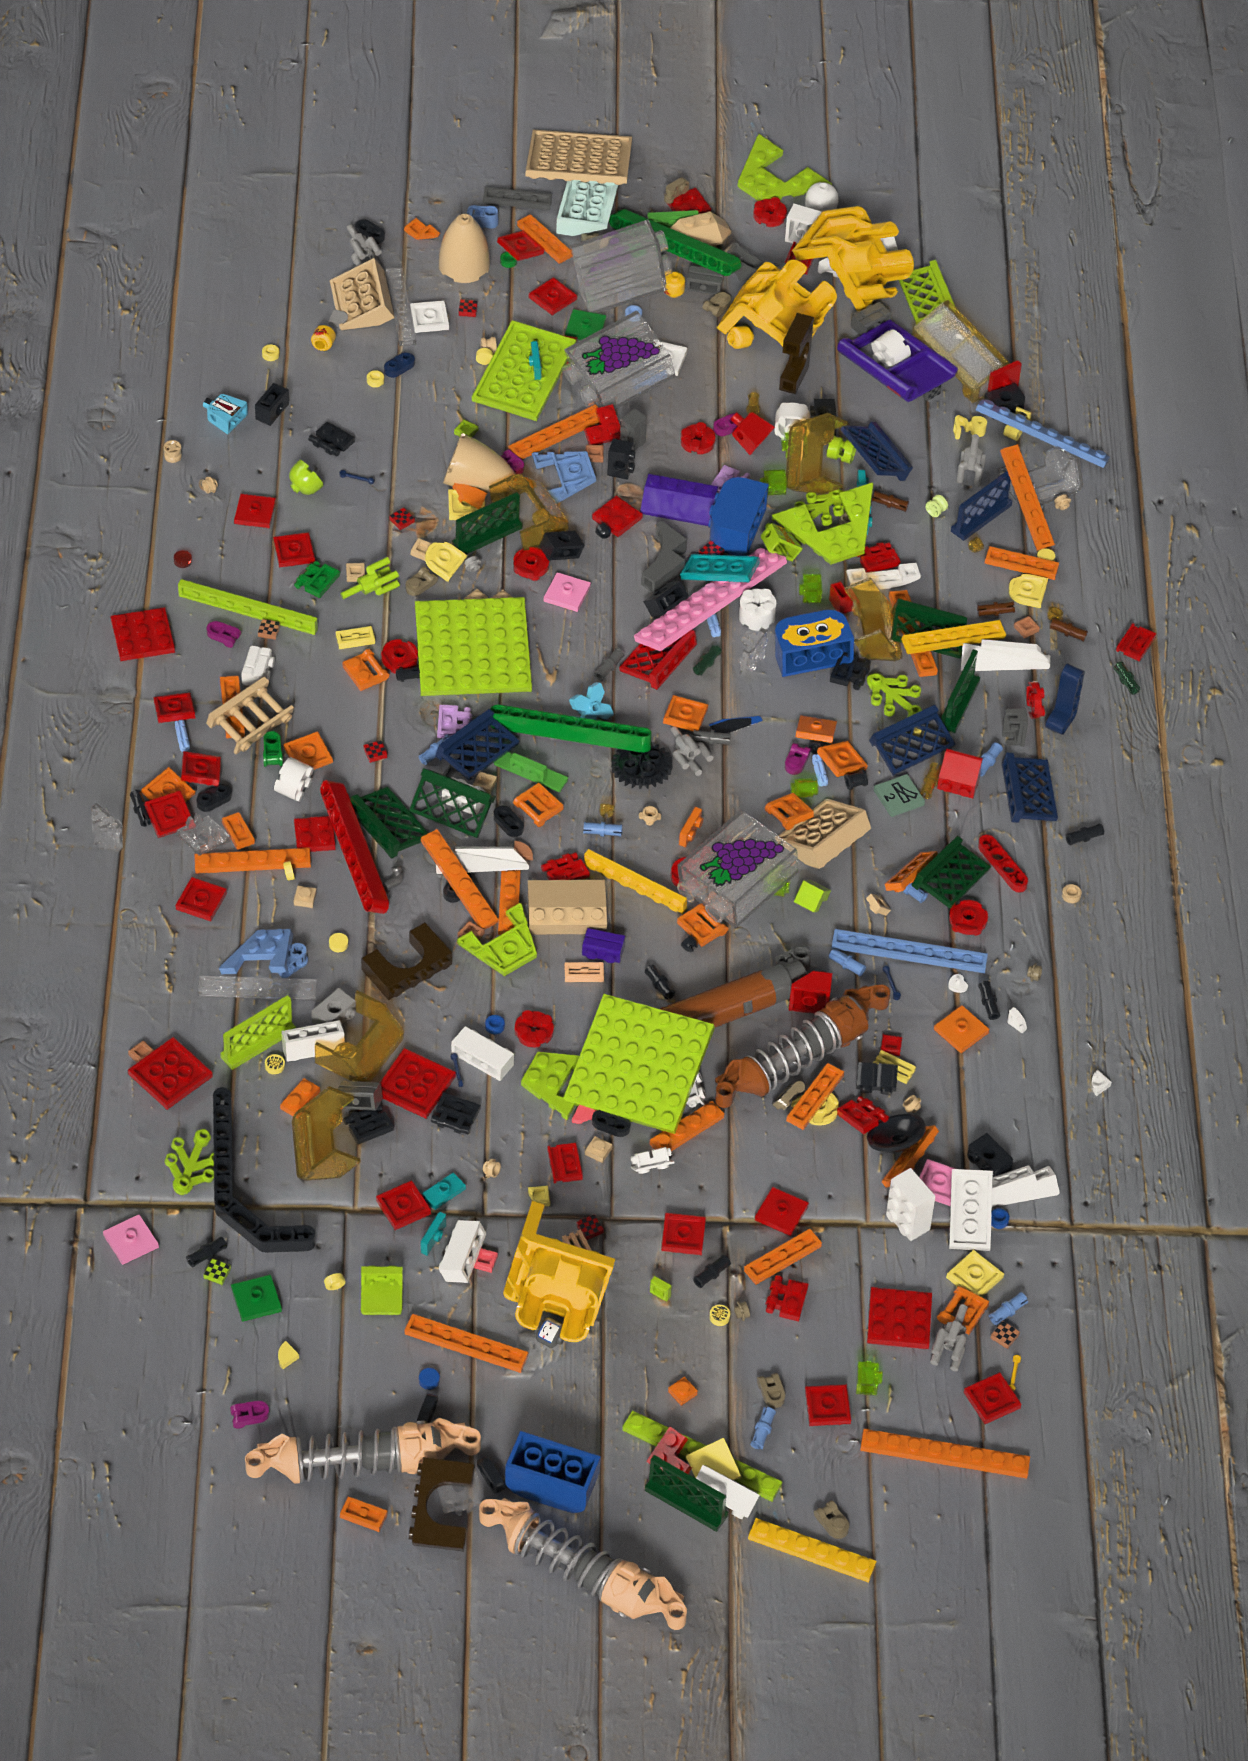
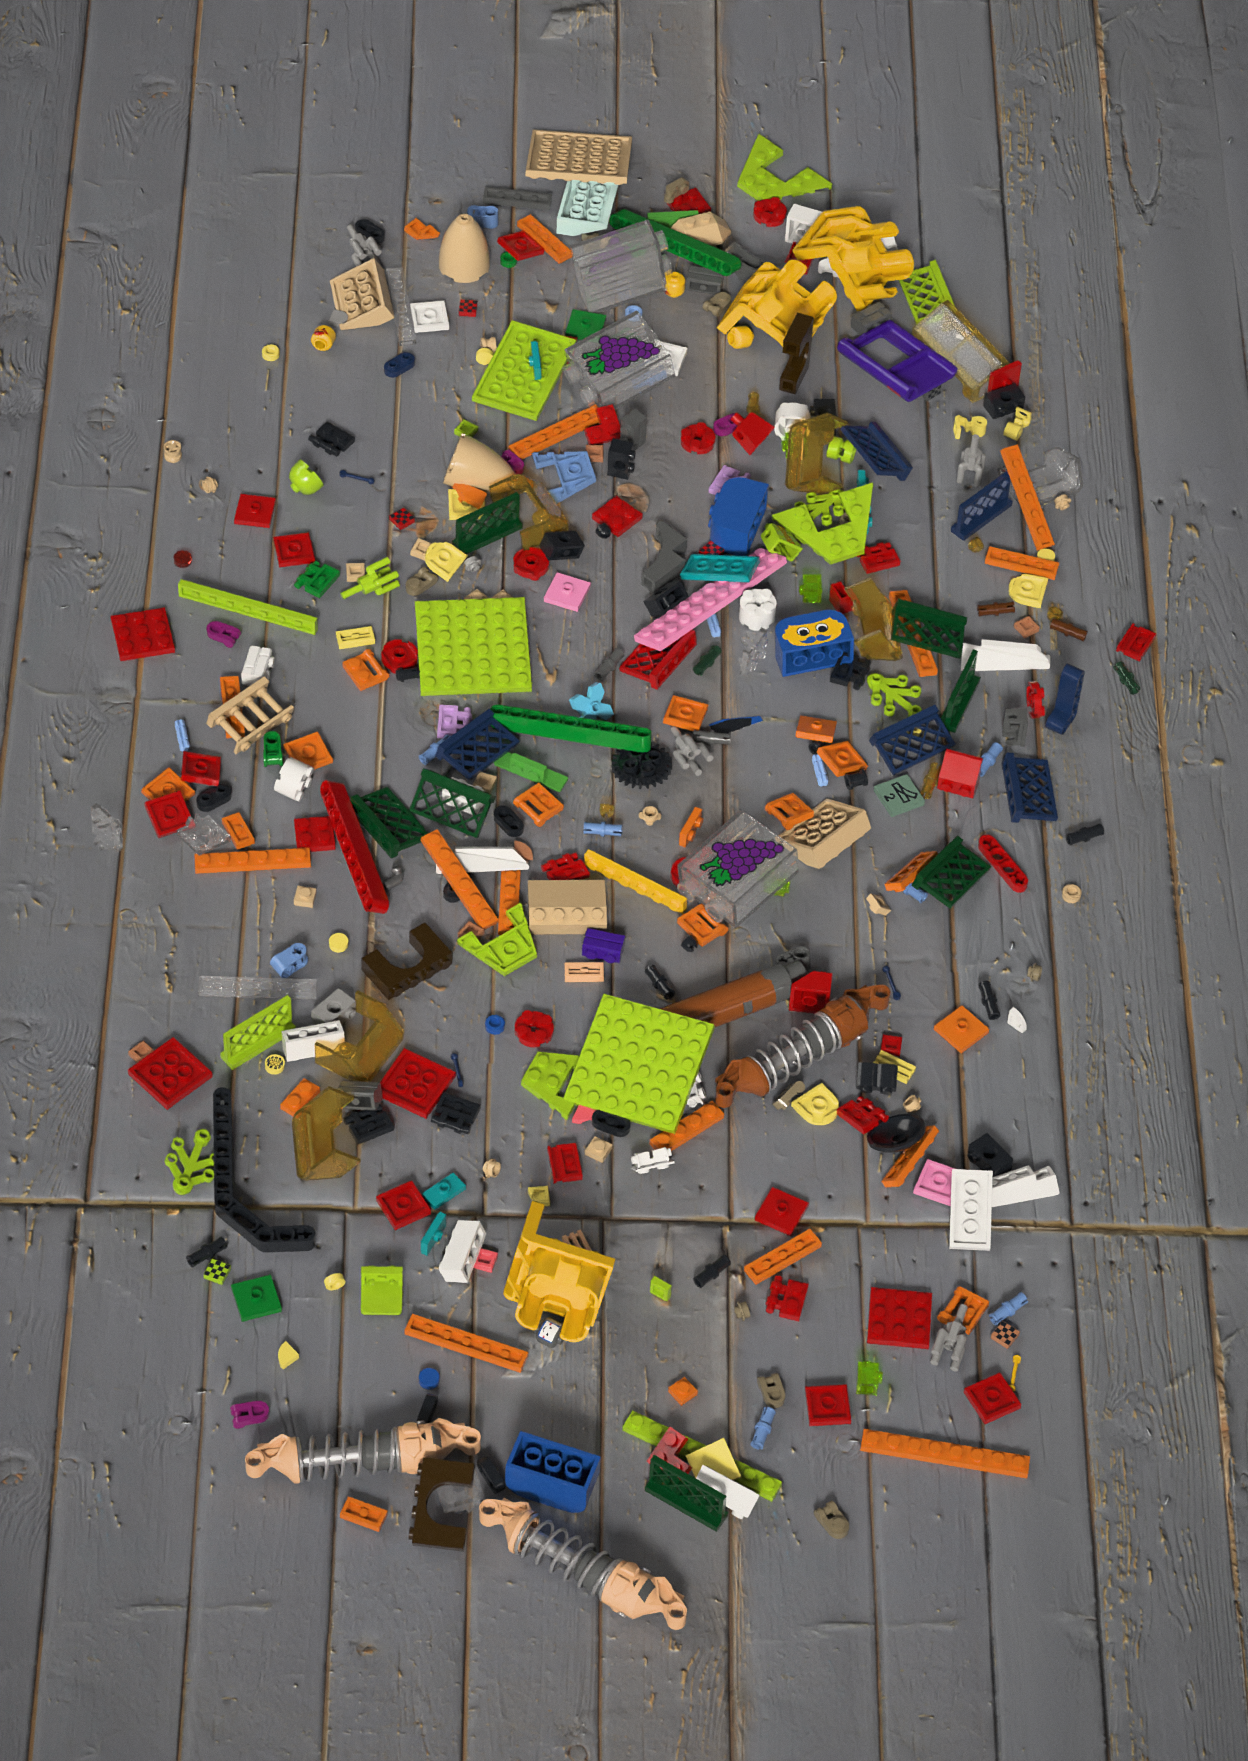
bright pink plate [103,1215,159,1265] -> none
black pin [130,789,152,827] -> none
red plate [153,693,195,723] -> none
red plate [175,877,227,921] -> none
medium azure torso [203,394,248,434] -> none
medium blue wing [219,929,293,974] -> none
black brick [255,383,289,426] -> none
nougat tile [258,619,280,640] -> none
light yellow tile [283,861,295,881] -> none
red tile [363,740,387,763] -> none
light yellow tile [367,371,384,387] -> none
white brick [451,1026,514,1081] -> none
red plate [529,277,577,316] -> none
red tile [576,1214,604,1240] -> none
dark purple slope [640,474,718,526] -> none
red plate [661,1213,706,1255] -> none
light yellow tile [709,1305,730,1326] -> none
yellow plate [748,1518,877,1583] -> none
clear neon green brick [760,469,787,495] -> none
magenta plate [785,743,811,775] -> none
orange plate [786,1063,844,1130] -> none
clear neon green brick [790,778,818,798] -> none
lime piece [794,880,831,912] -> none
white cylinder [805,182,839,212] -> none
medium blue axle [829,949,866,977] -> none
medium blue plate [831,929,988,973] -> none
white slope [846,563,921,590] -> none
white brick [871,330,911,370] -> none
reddish brown pin [872,490,909,512] -> none
white brick [886,1168,935,1241] -> none
yellow plate [901,620,1006,654] -> none
yellowish green wheel [925,495,948,517] -> none
light yellow tile [946,1250,1004,1297] -> none
white piece [948,974,968,993] -> none
red plate [949,900,988,936] -> none
medium blue plate [976,399,1110,468] -> none
blue tile [991,1208,1010,1229] -> none
white tile [1091,1070,1112,1096] -> none

